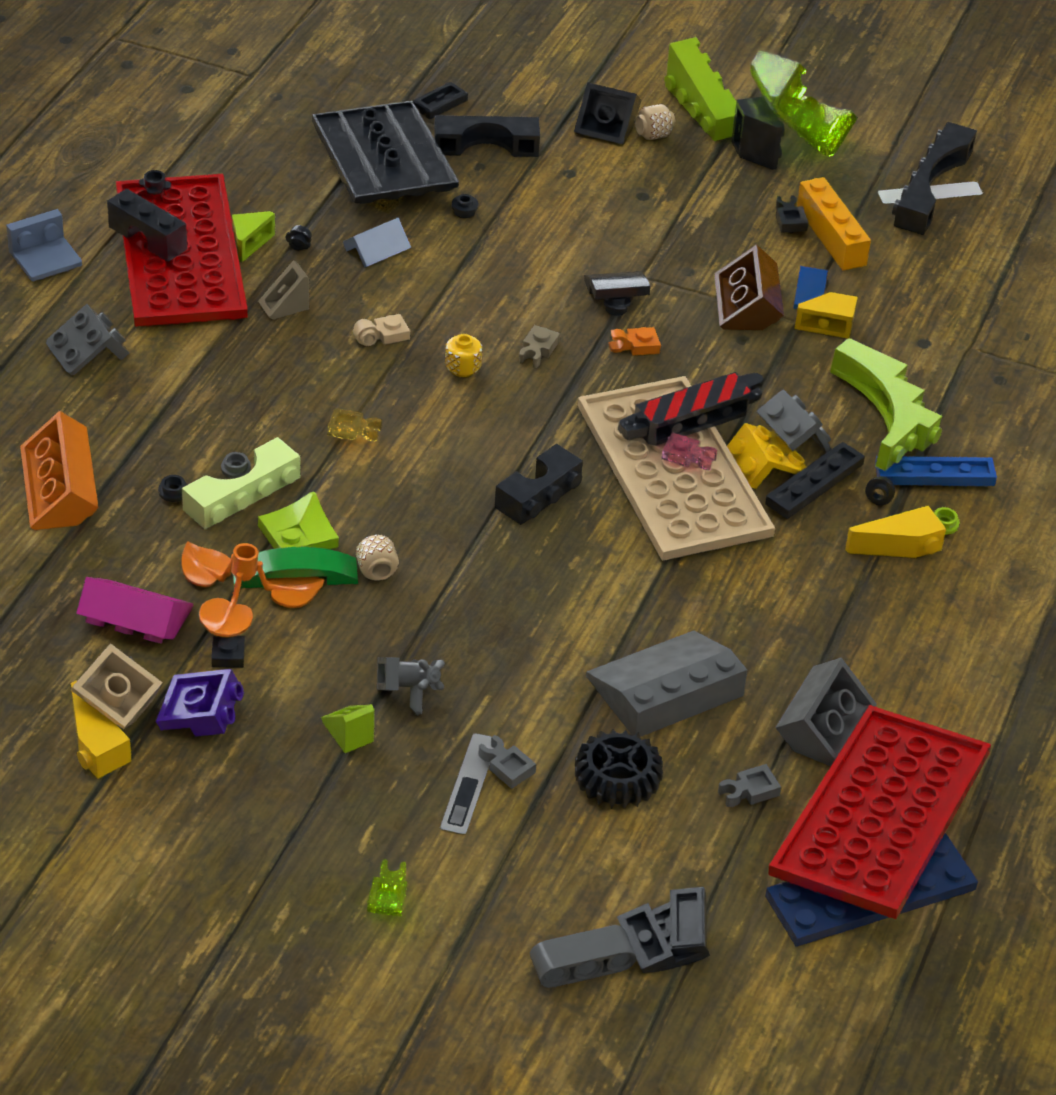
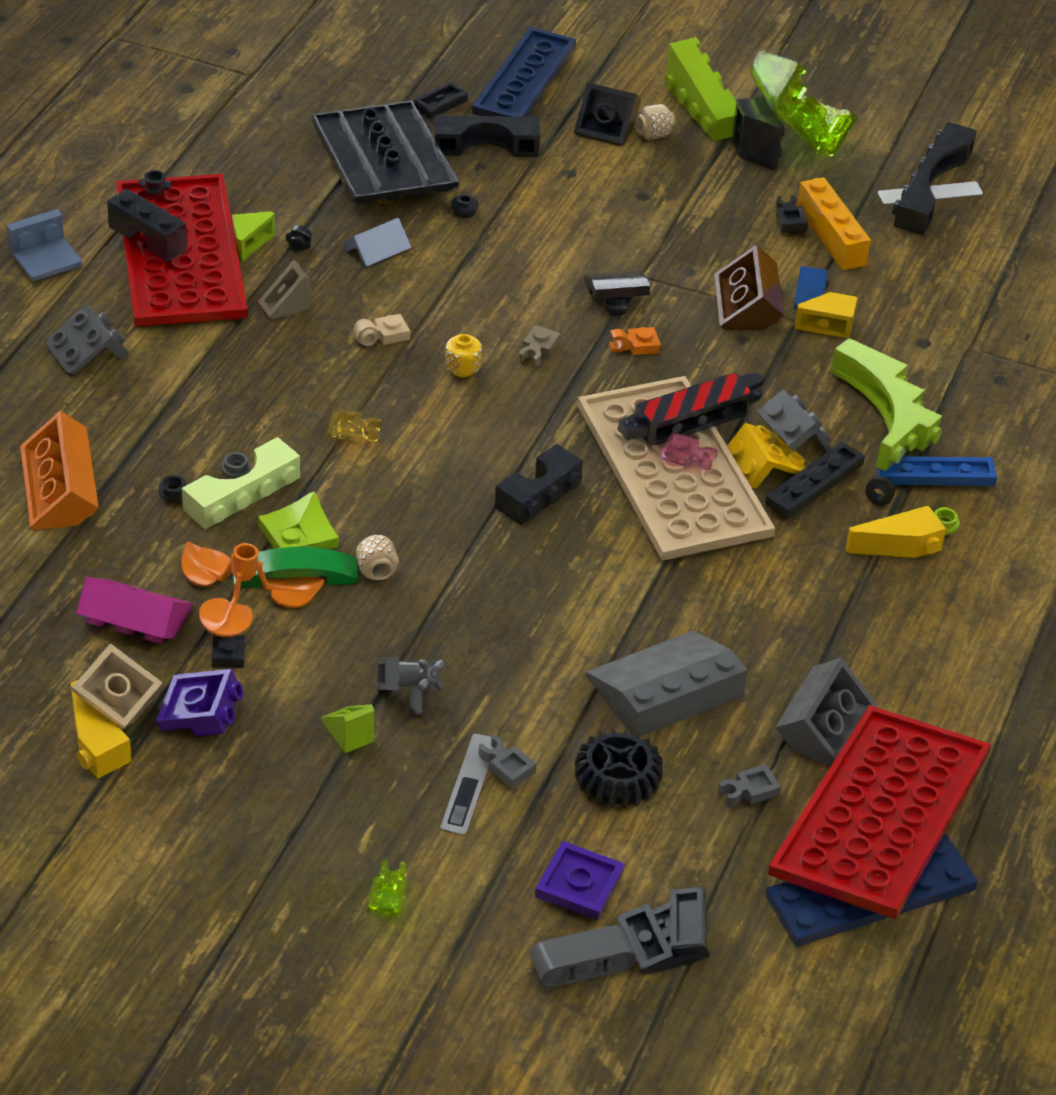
none -> dark blue plate [472,27,576,117]
none -> dark purple plate [535,841,625,920]

